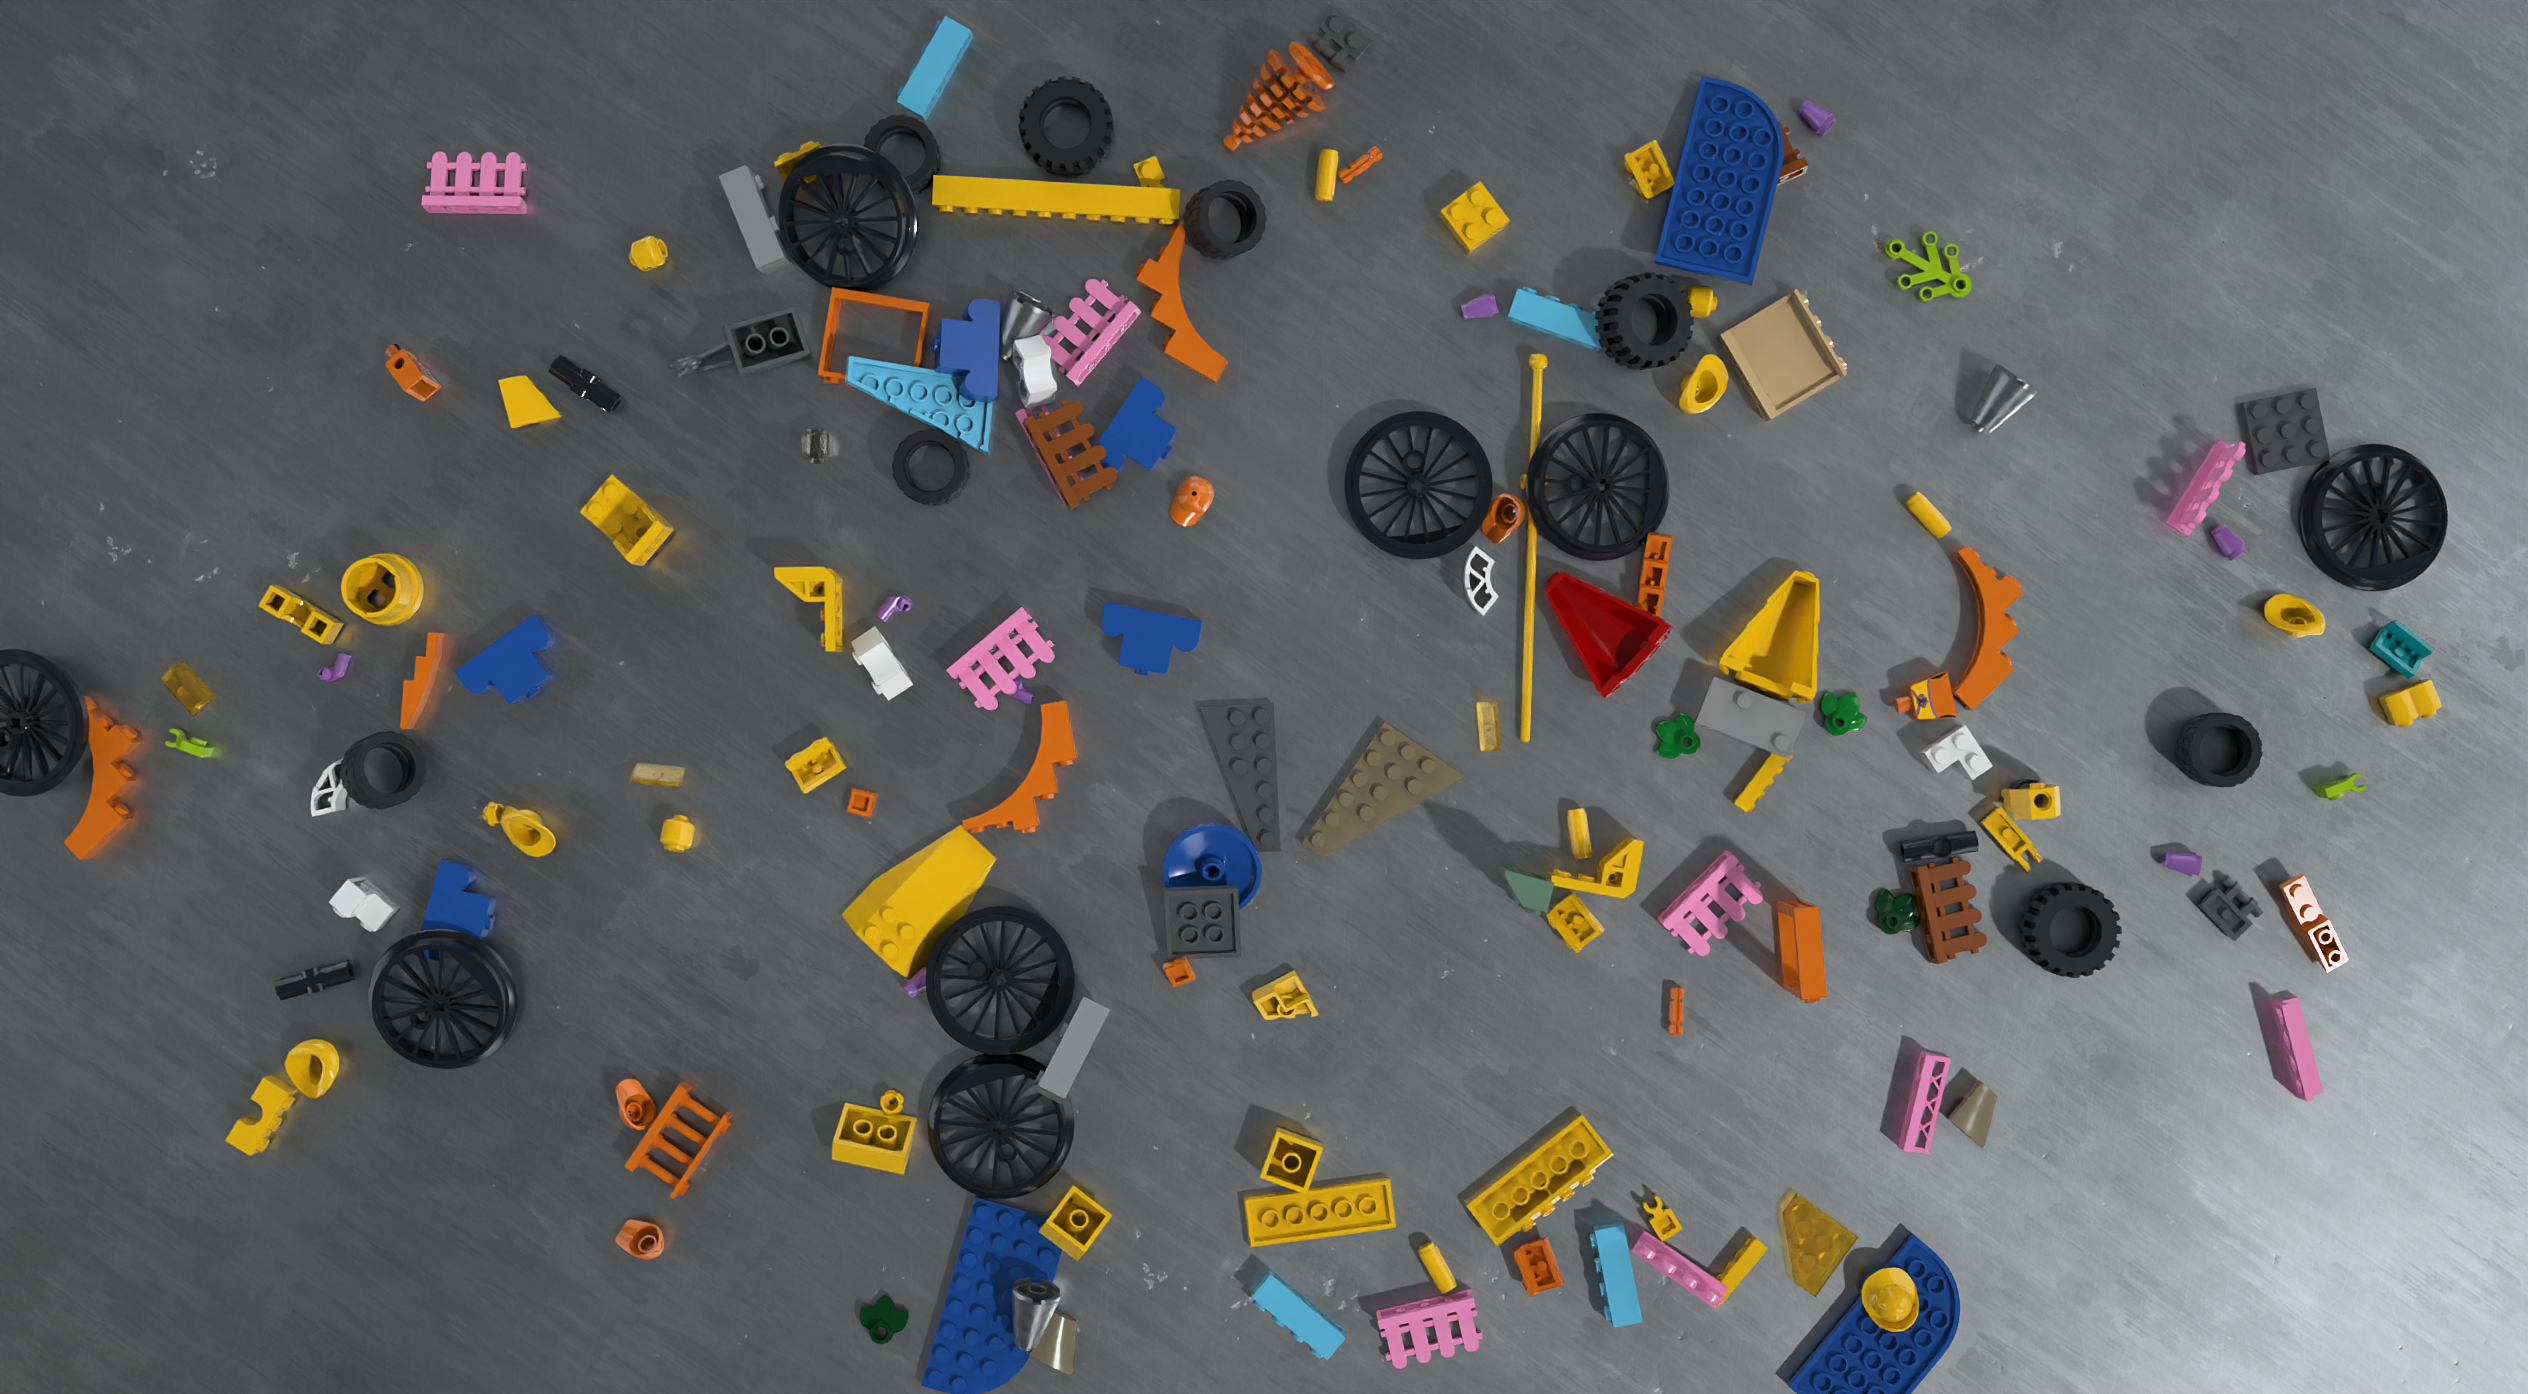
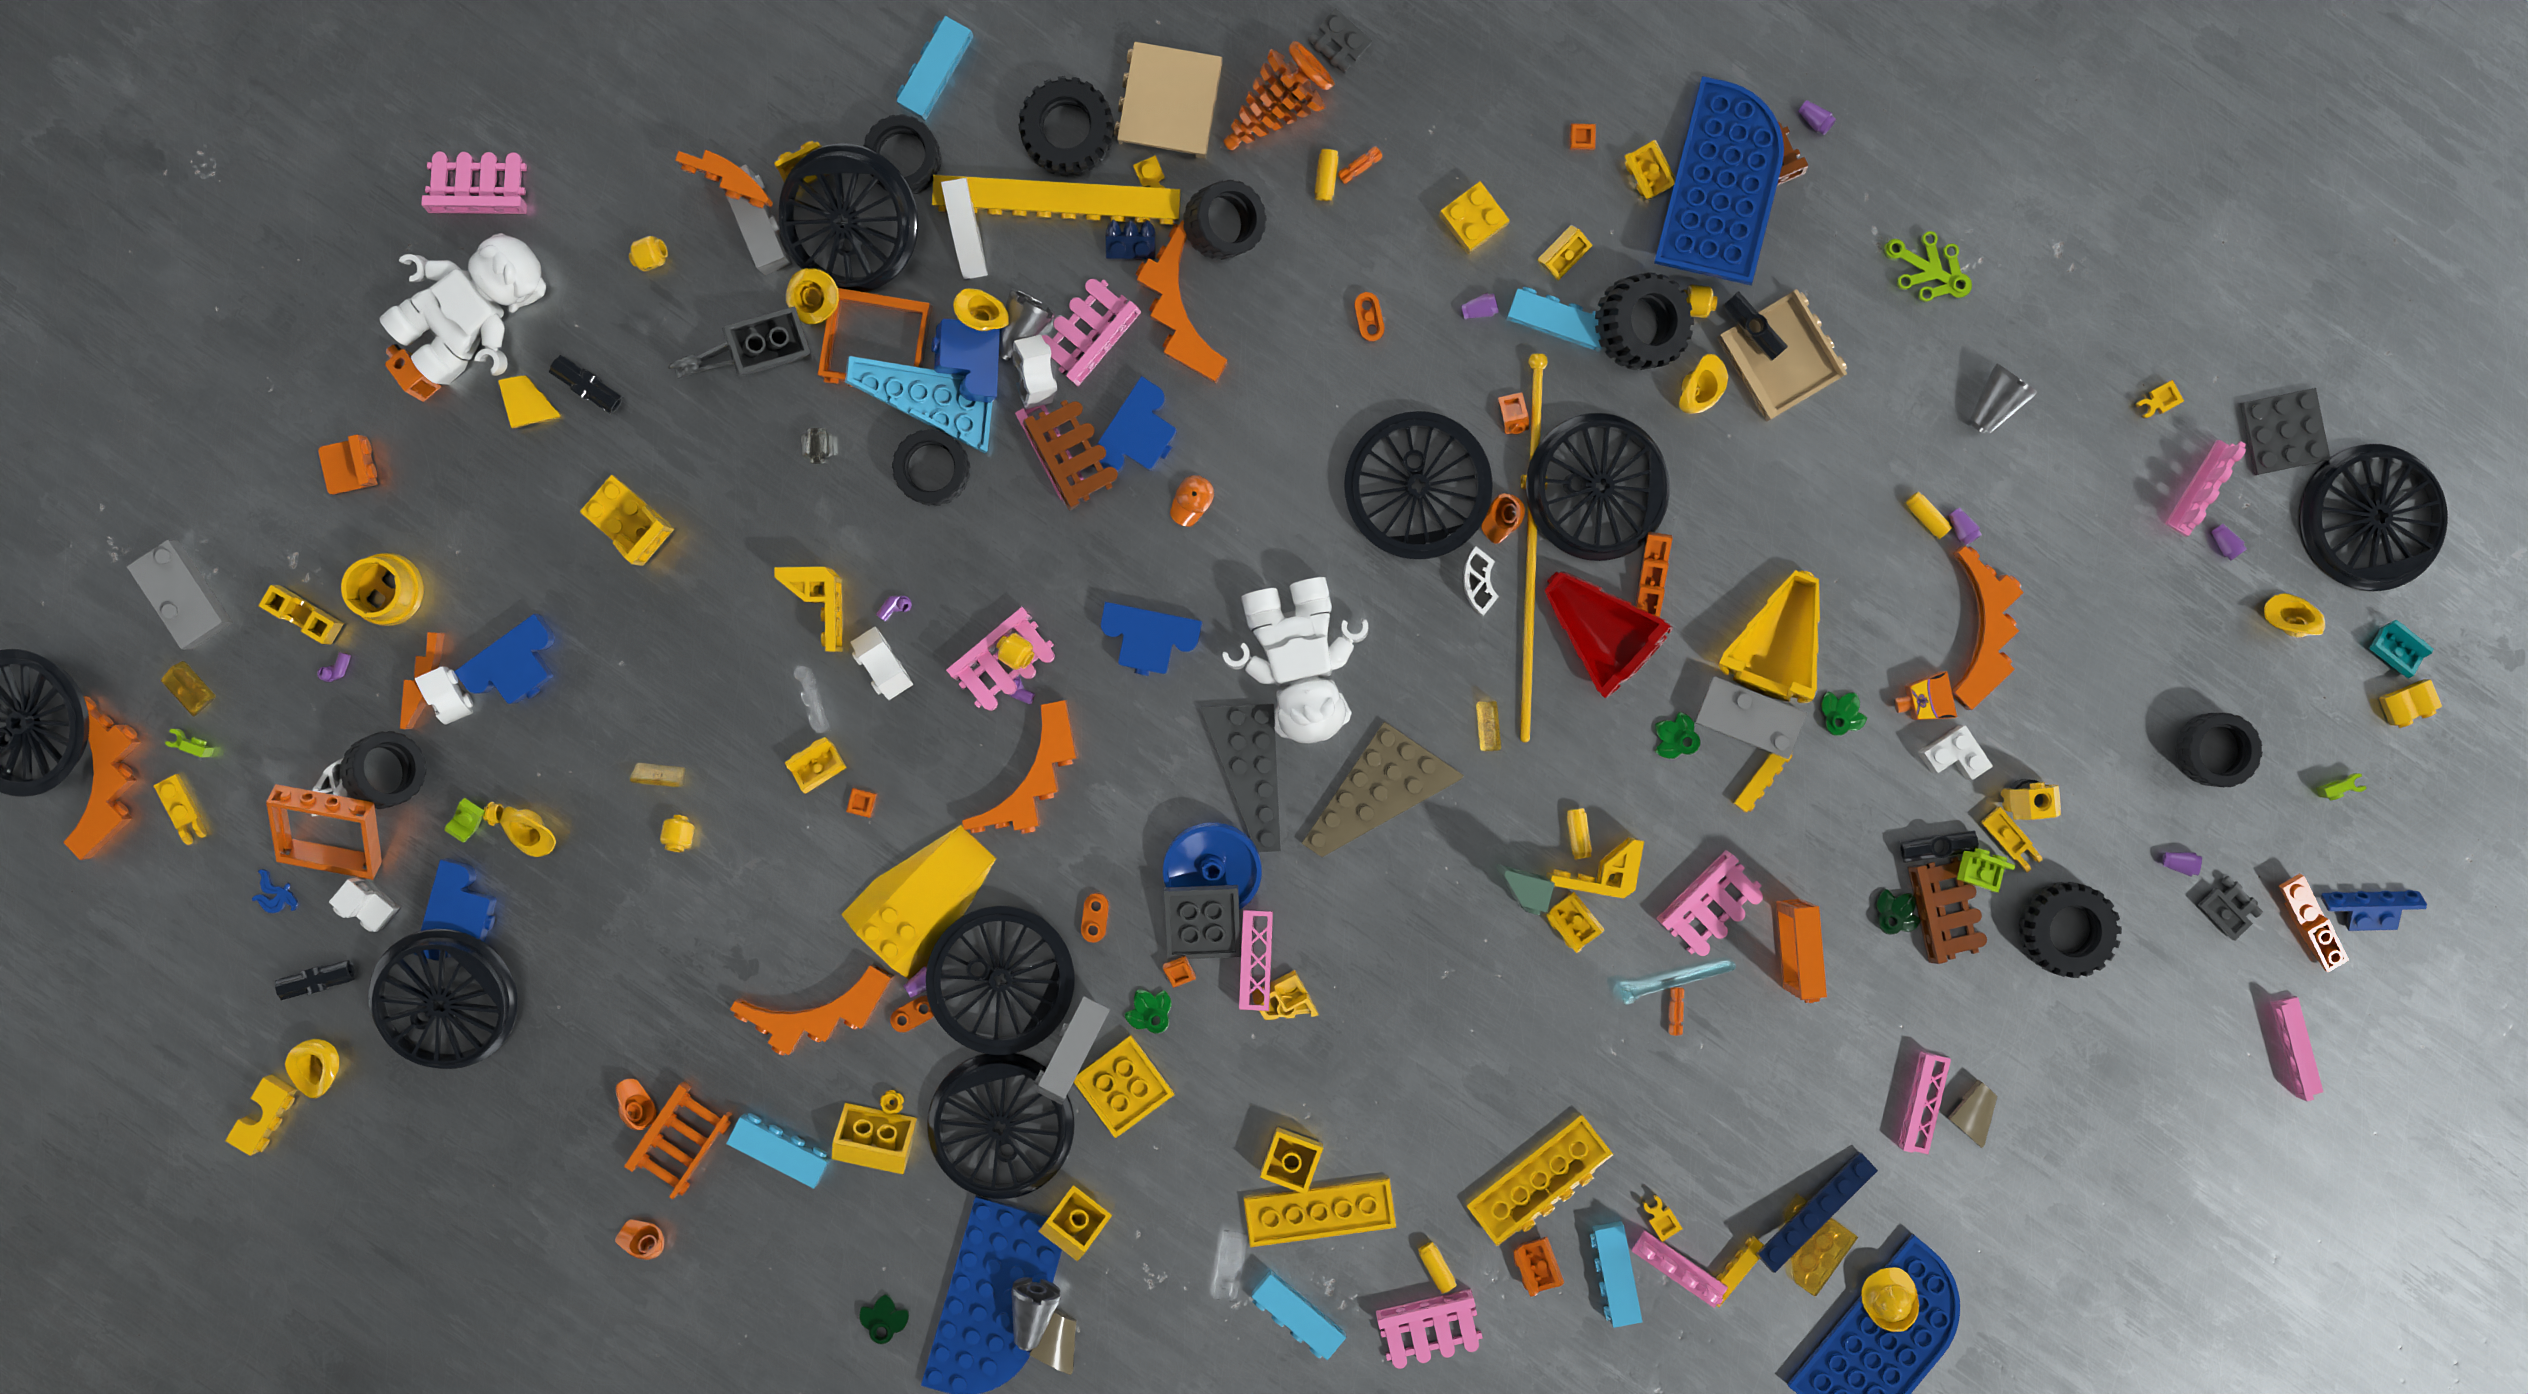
none -> light grey brick [127,539,233,650]
none -> yellow hinge [153,774,207,845]
none -> blue piece [252,869,299,913]
none -> orange window [266,784,382,880]
none -> orange bracket [318,434,378,495]
none -> white piece [380,233,546,385]
none -> white brick [415,666,474,725]
none -> lime bracket [444,798,485,843]
none -> orange slope [675,150,773,209]
none -> medium azure brick [726,1113,831,1189]
none -> orange arch [730,963,894,1056]
none -> yellow hat [786,268,839,324]
none -> clear plate [794,666,830,733]
none -> orange plate [890,995,934,1032]
none -> white slope [941,178,988,280]
none -> yellow hat [953,288,1009,331]
none -> yellow head [996,633,1035,670]
none -> yellow plate [1074,1035,1175,1138]
none -> orange plate [1081,893,1109,943]
none -> dark blue plate [1106,220,1156,259]
none -> tan panel [1114,42,1222,159]
none -> green plate [1125,989,1172,1034]
none -> clear plate [1212,1230,1248,1303]
none -> white piece [1223,577,1368,743]
none -> bright pink fence [1239,909,1273,1011]
none -> orange plate [1354,292,1385,342]
none -> orange bracket [1498,392,1529,434]
none -> yellow slope [1537,225,1593,281]
none -> orange tile [1570,124,1596,150]
none -> clear light blue piece [1620,961,1736,1005]
none -> black piece [1722,291,1788,361]
none -> dark blue plate [1756,1152,1878,1273]
none -> medium lavender cone [1948,508,1982,546]
none -> lime bracket [1957,848,2015,893]
none -> yellow plate [2135,380,2184,419]
none -> blue bracket [2321,890,2427,931]

